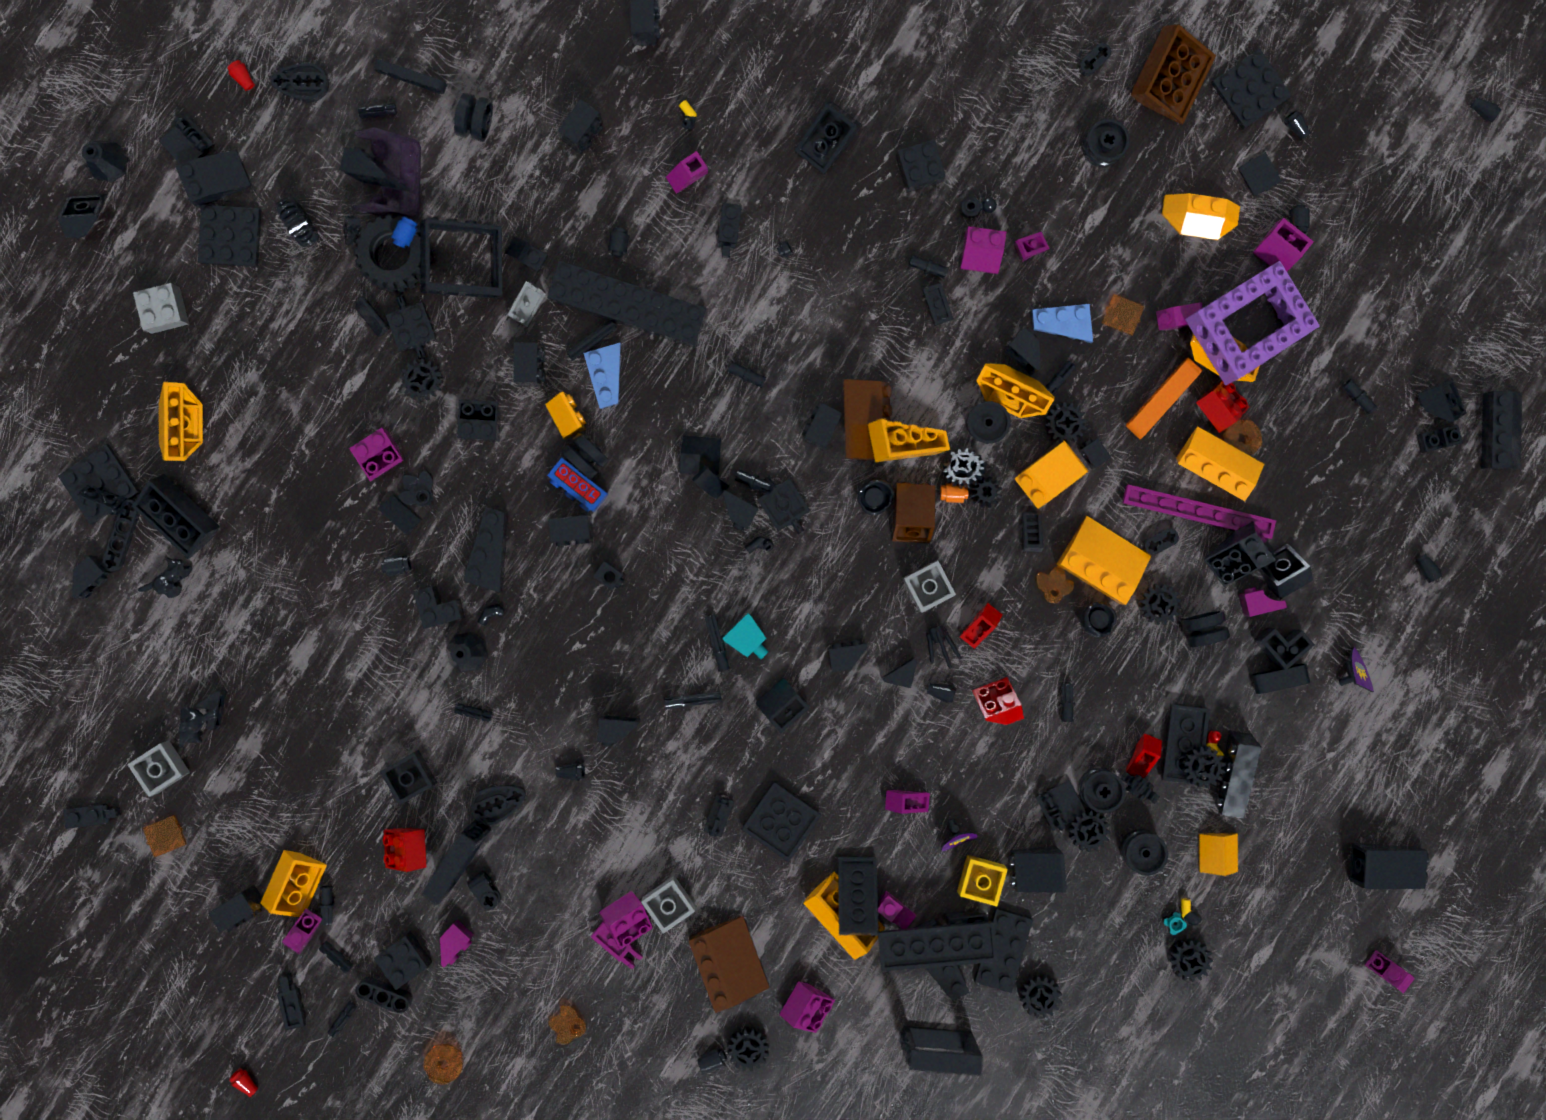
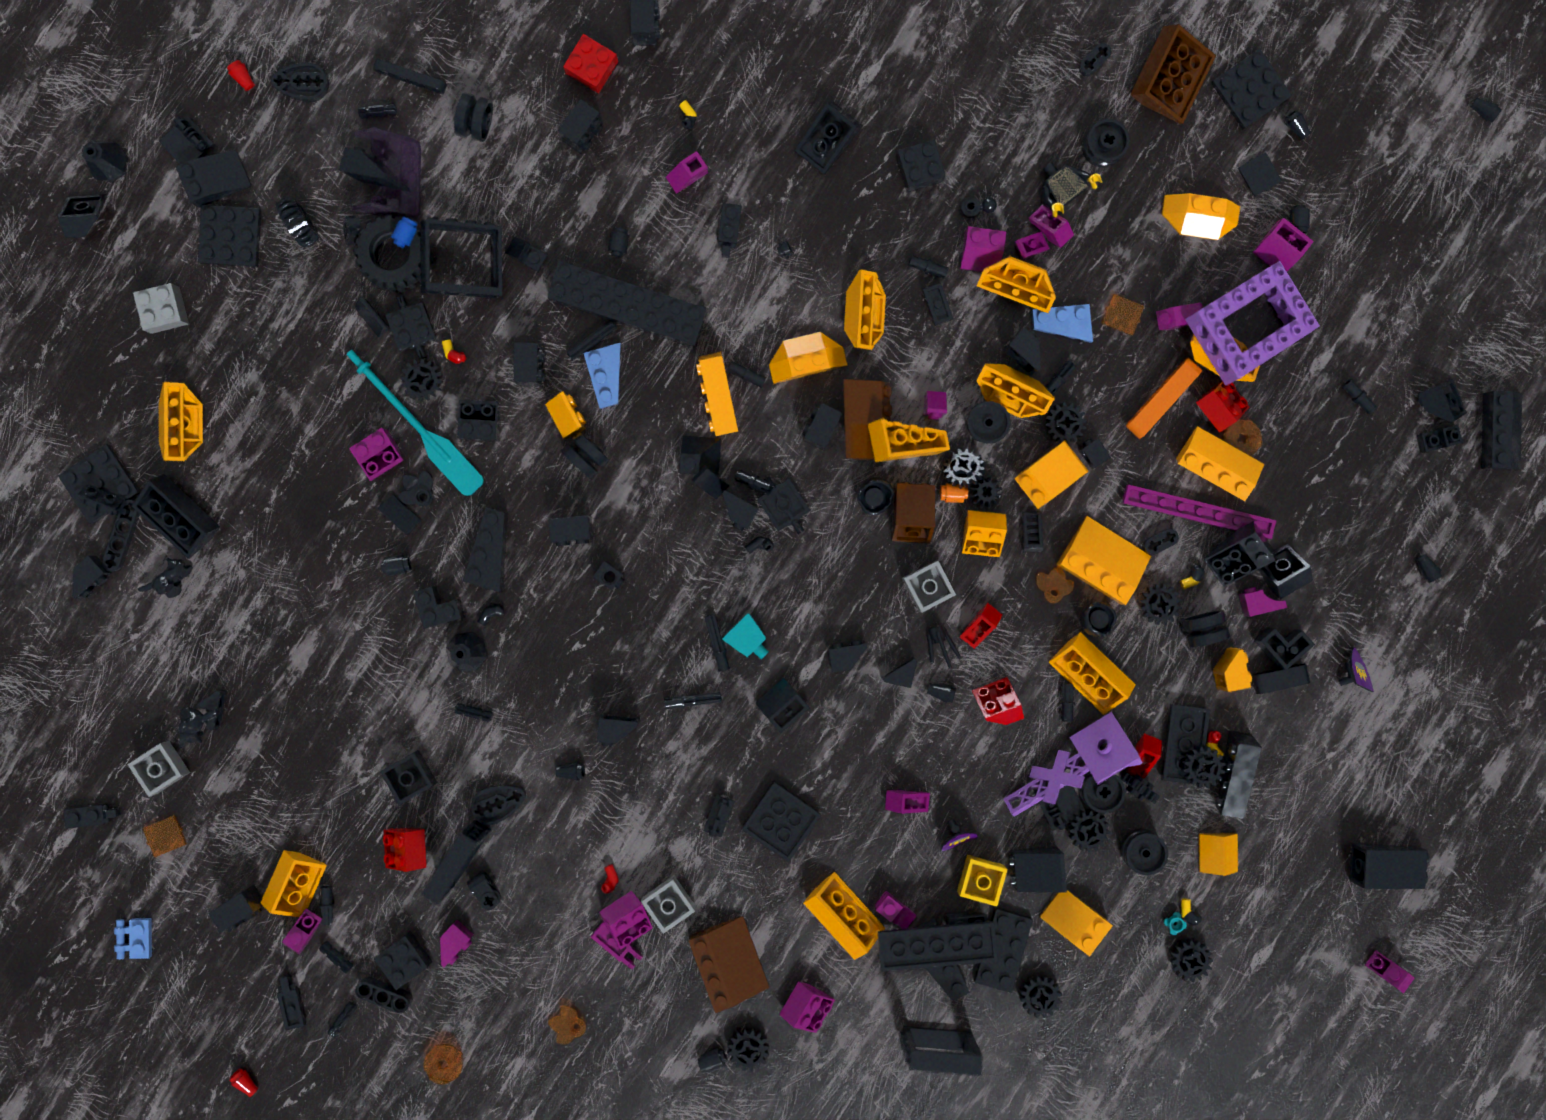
light grey hinge [508,281,546,327] -> none
brick [547,457,609,512] -> none
black plate [838,857,878,935] -> none
none -> medium blue plate [114,918,152,959]
none -> teal piece [346,350,484,496]
none -> red arm [442,340,466,364]
none -> red brick [563,34,618,94]
none -> red arm [601,864,619,894]
none -> light orange wedge [696,352,738,436]
none -> light orange wedge [769,332,848,384]
none -> light orange wedge [844,270,886,350]
none -> magenta slope [923,391,947,420]
none -> light orange slope [962,510,1007,557]
none -> light orange wedge [976,256,1056,313]
none -> medium lavender piece [1004,712,1143,817]
none -> magenta arch [1029,205,1074,248]
none -> light orange slope [1039,890,1113,956]
none -> black torso [1042,162,1102,217]
none -> light orange slope [1049,632,1136,715]
none -> arm [1180,564,1205,590]
none -> light orange slope [1213,647,1252,692]

